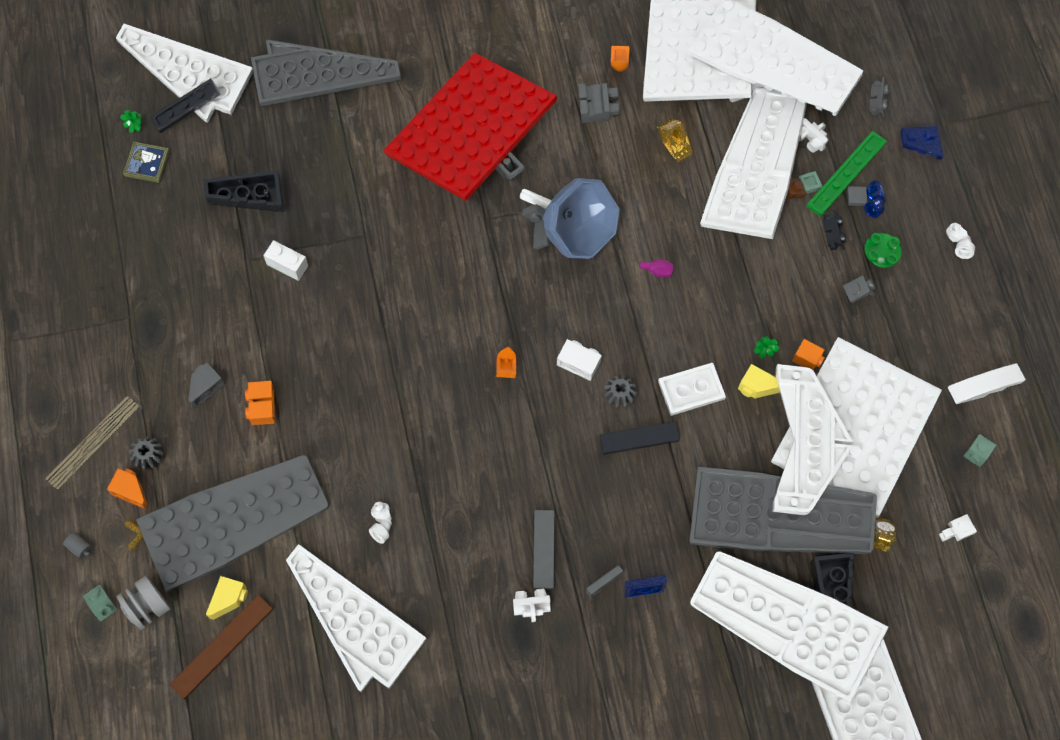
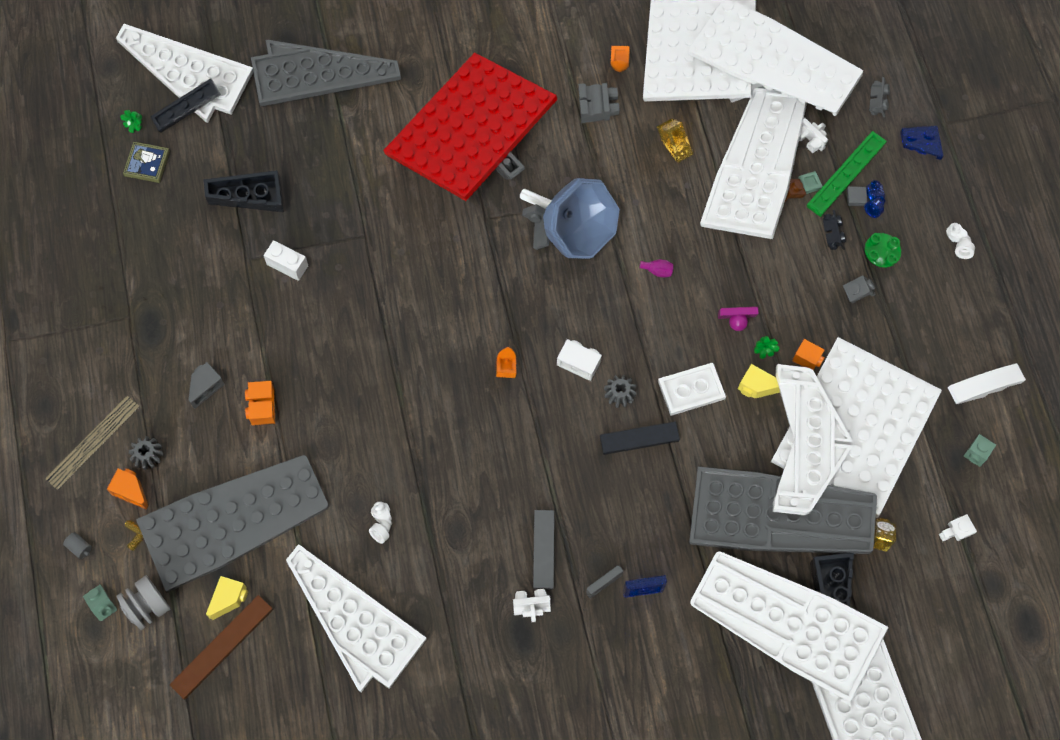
none -> magenta tile [718,307,759,331]

